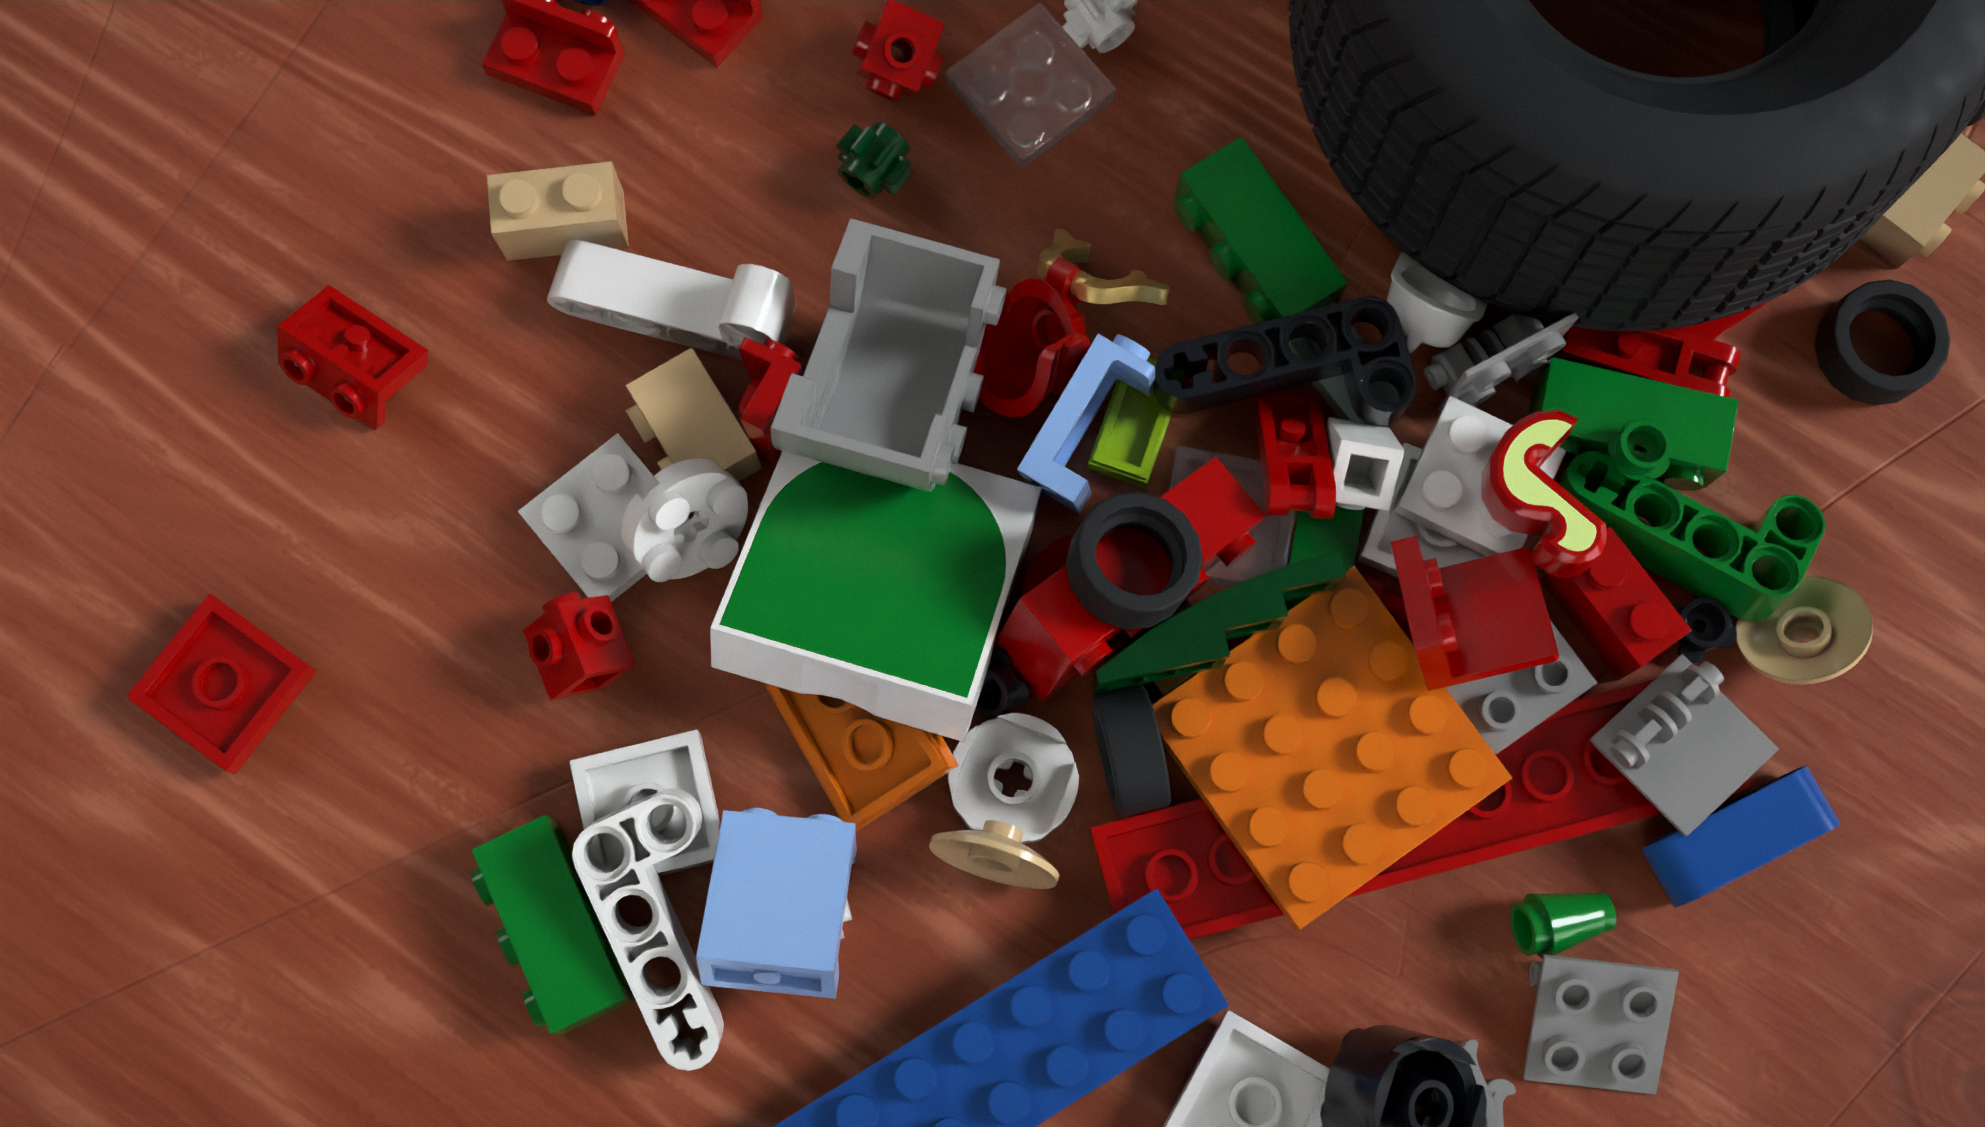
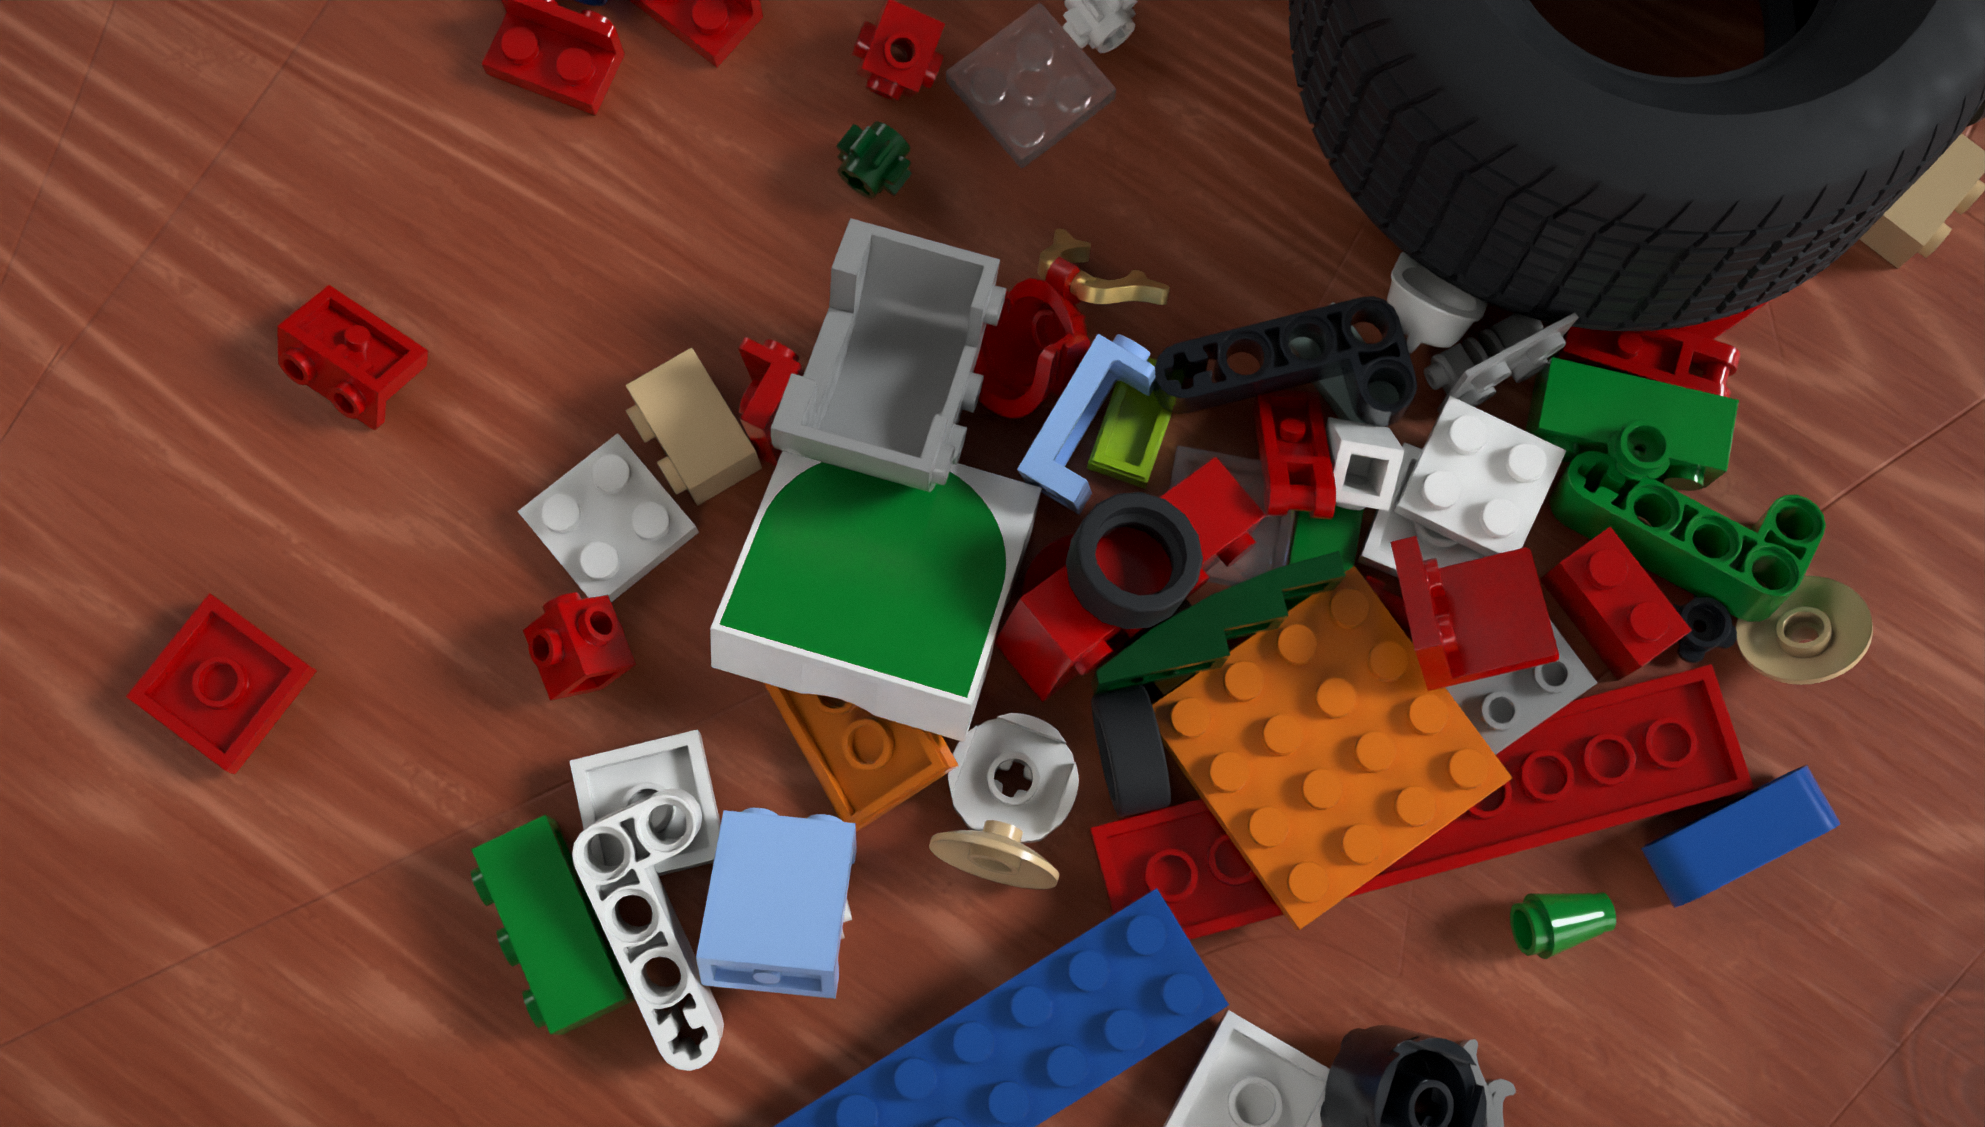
tan brick [487,161,629,261] -> none
white beam [547,240,797,361] -> none
white plate [621,458,748,582] -> none
black plate [975,648,1032,719] -> none
green brick [1174,136,1348,324] -> none
red animal [1481,410,1607,578] -> none
light grey hinge [1522,954,1679,1095] -> none
light grey hinge [1589,654,1779,837] -> none
black tyre [1815,279,1951,405] -> none

